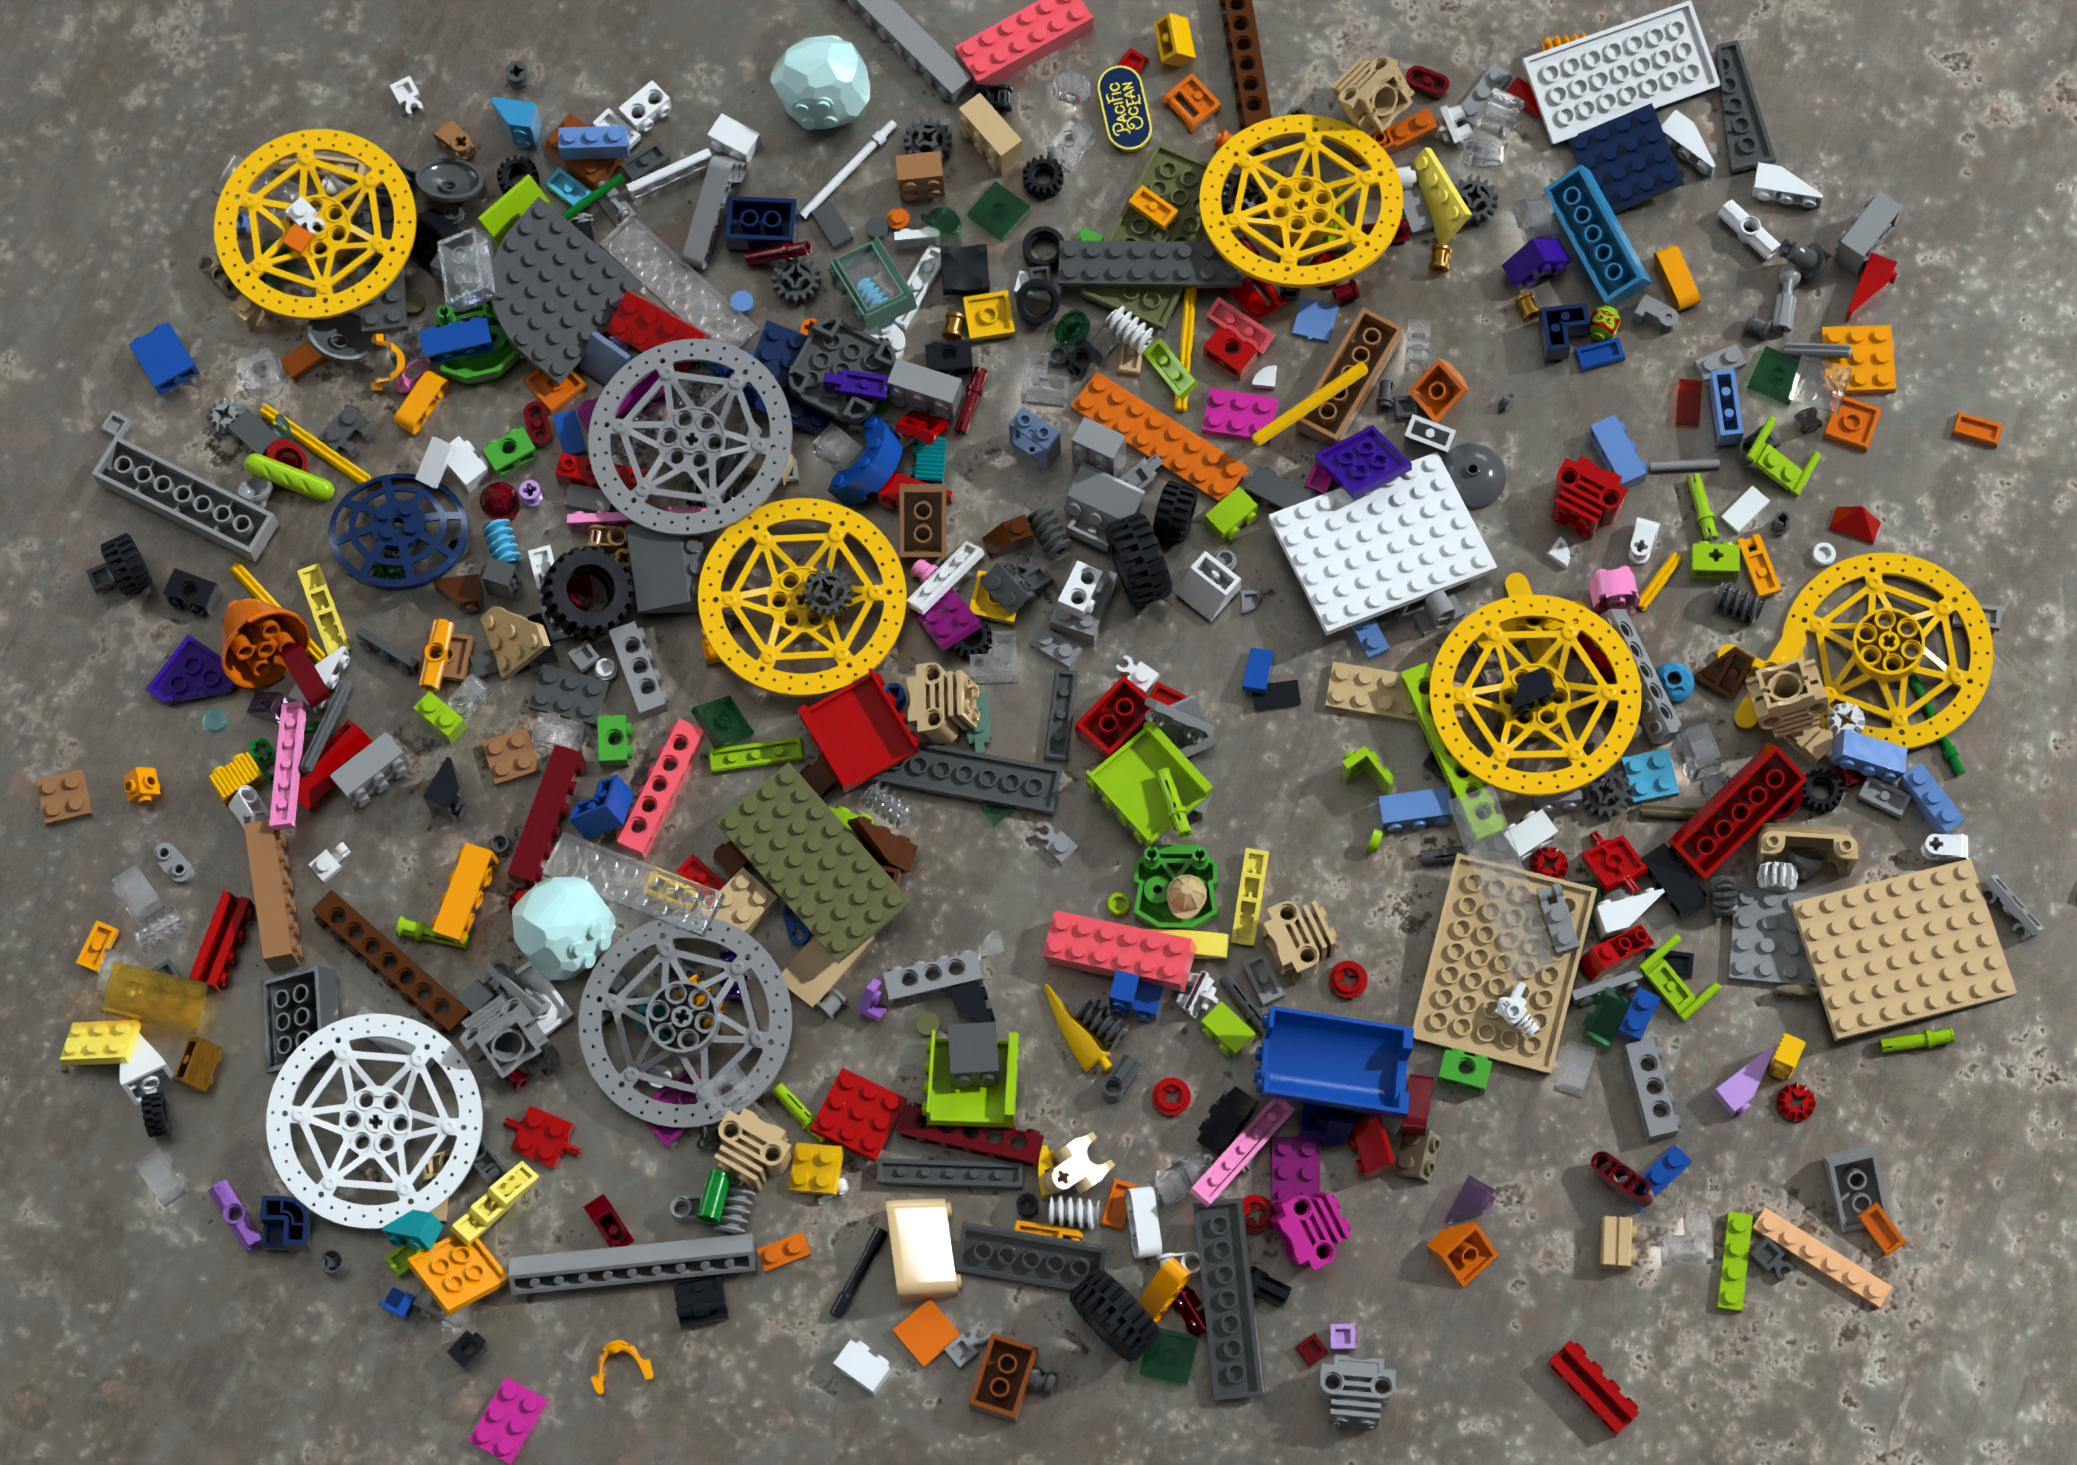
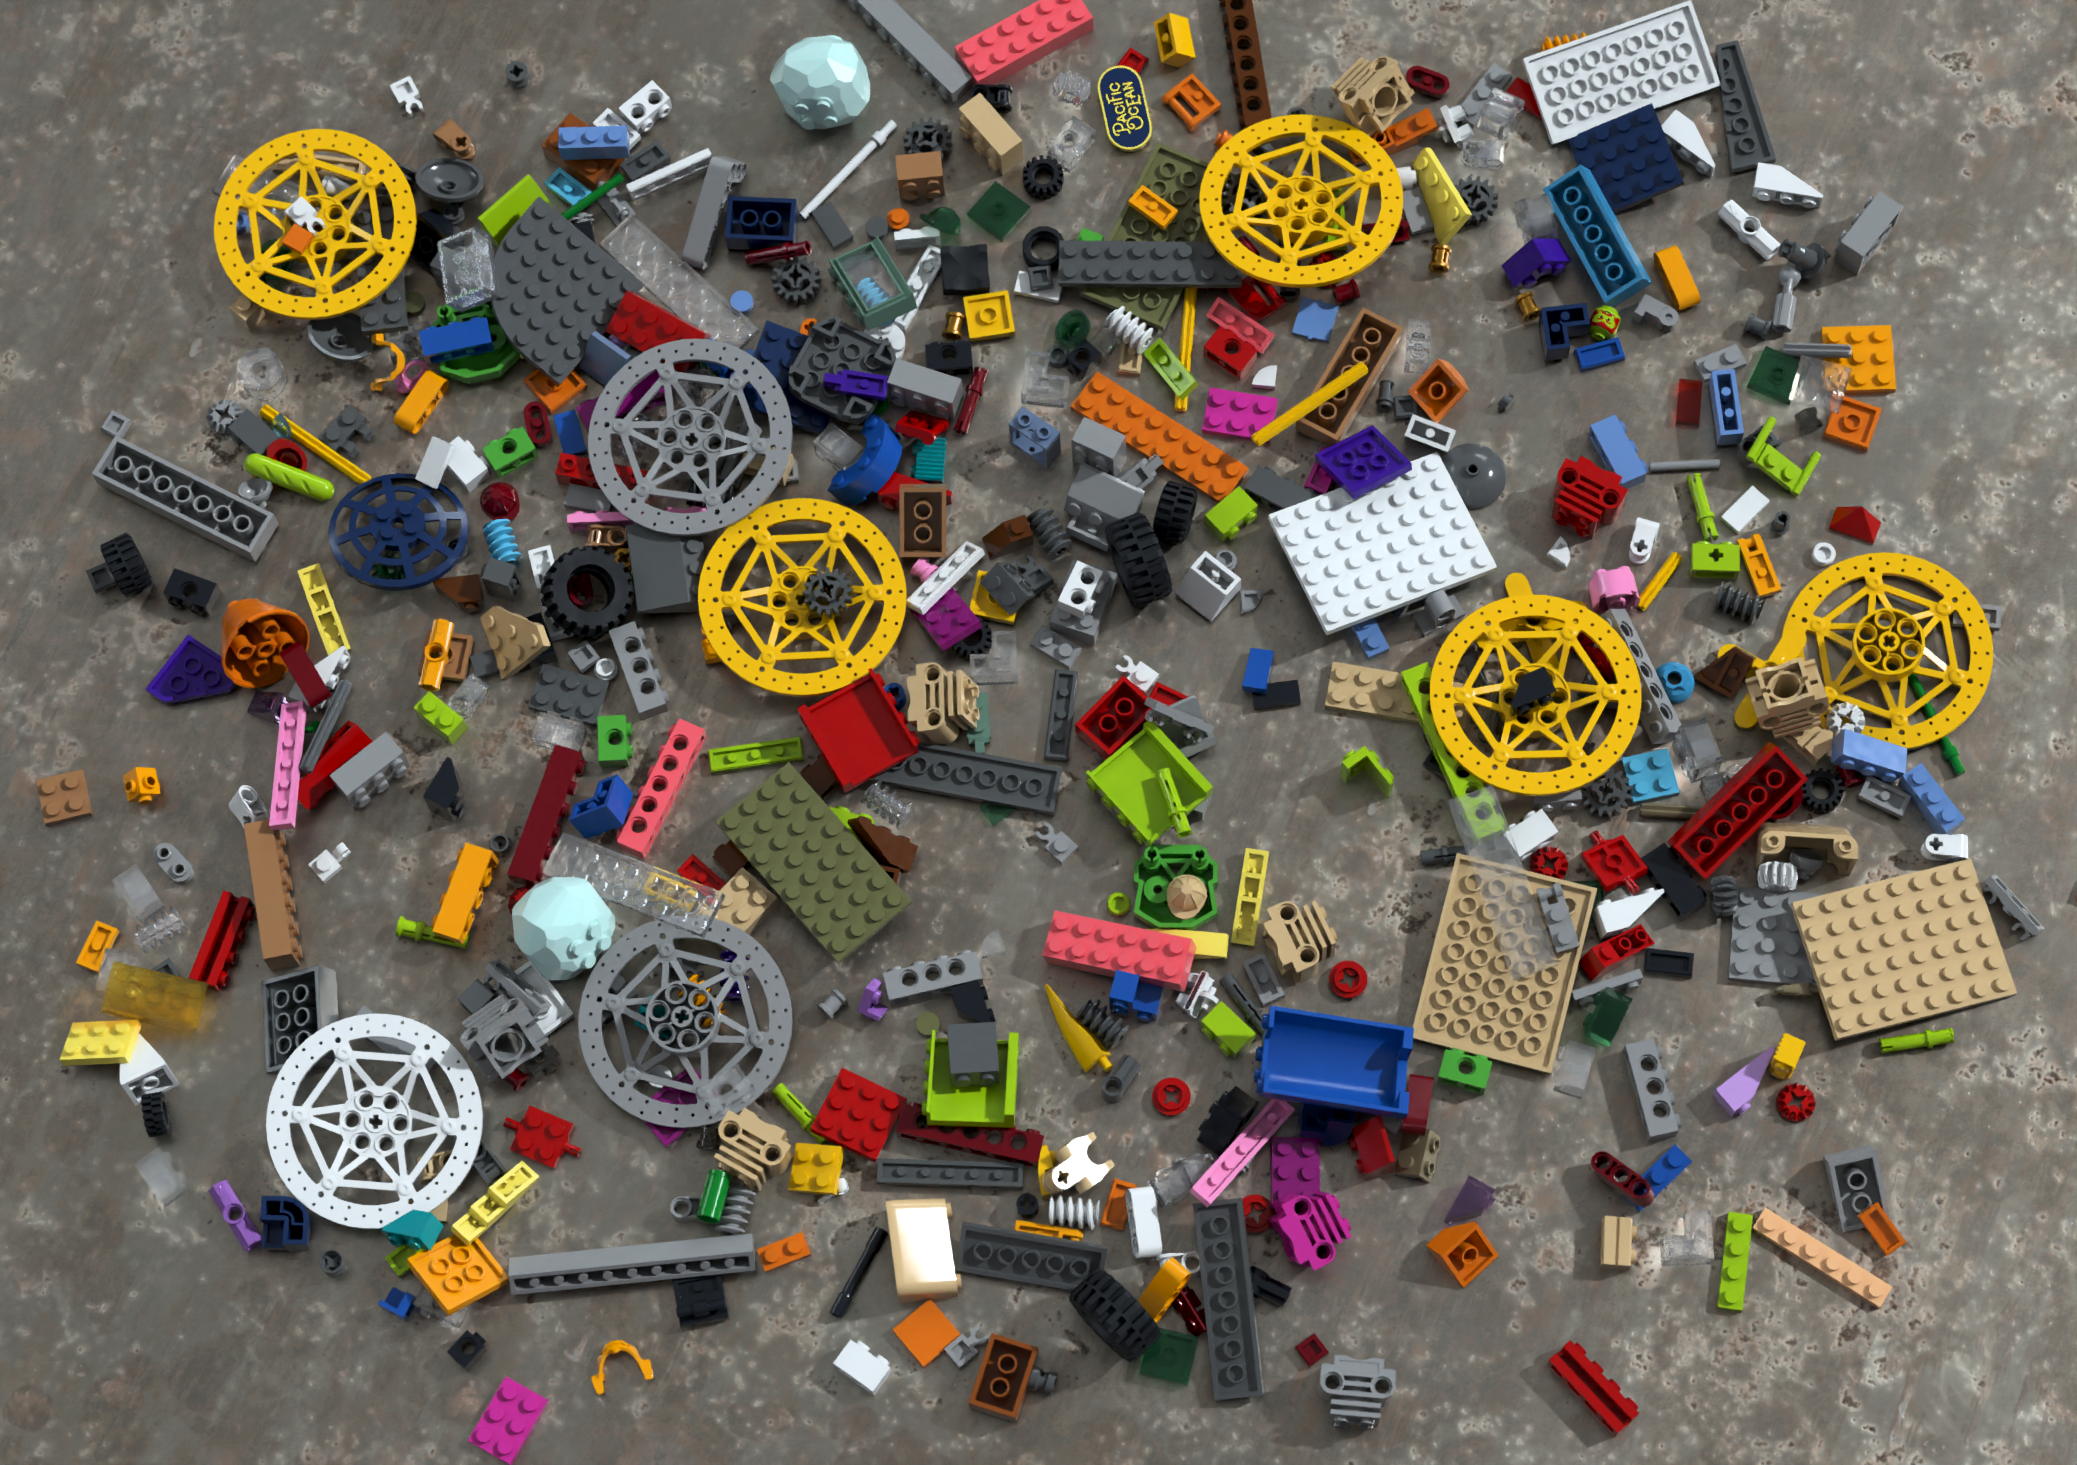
blue panel [129,322,199,396] -> none
pearl gold brick [172,1037,222,1092] -> none
dark tan piece [198,254,241,297] -> none
clear light blue tile [203,708,228,733] -> none
yellow brick [208,752,266,805] -> none
yellow axle [230,562,326,664] -> none
green beam [249,738,276,789] -> none
orange tile [279,341,325,380] -> none
reddish brown brick [312,889,471,1037] -> none
dark grey plate [356,626,420,675] -> none
medium nougat plate [482,728,541,787] -> none
dark azure slope [491,97,542,148] -> none
black tyre [497,155,539,194] -> none
lavender bush [519,480,543,508] -> none
dark red slope [583,1194,634,1248] -> none
clear green plate [691,695,754,749] -> none
white brick [707,113,762,165] -> none
tan tile [782,935,875,1010] -> none
blue beam [783,905,810,947] -> none
black tyre [1016,278,1060,324] -> none
lavender plate [1330,1324,1356,1350] -> none
lime tile [1366,828,1383,853] -> none
medium blue brick [1378,787,1454,832] -> none
white piece [1495,981,1539,1038] -> none
blue brick [1616,987,1661,1043] -> none
lime plate [1638,934,1721,1022] -> none
dark grey plate [1749,1236,1794,1281] -> none
red slope [1845,252,1898,322] -> none
orange tile [1951,412,2004,448] -> none

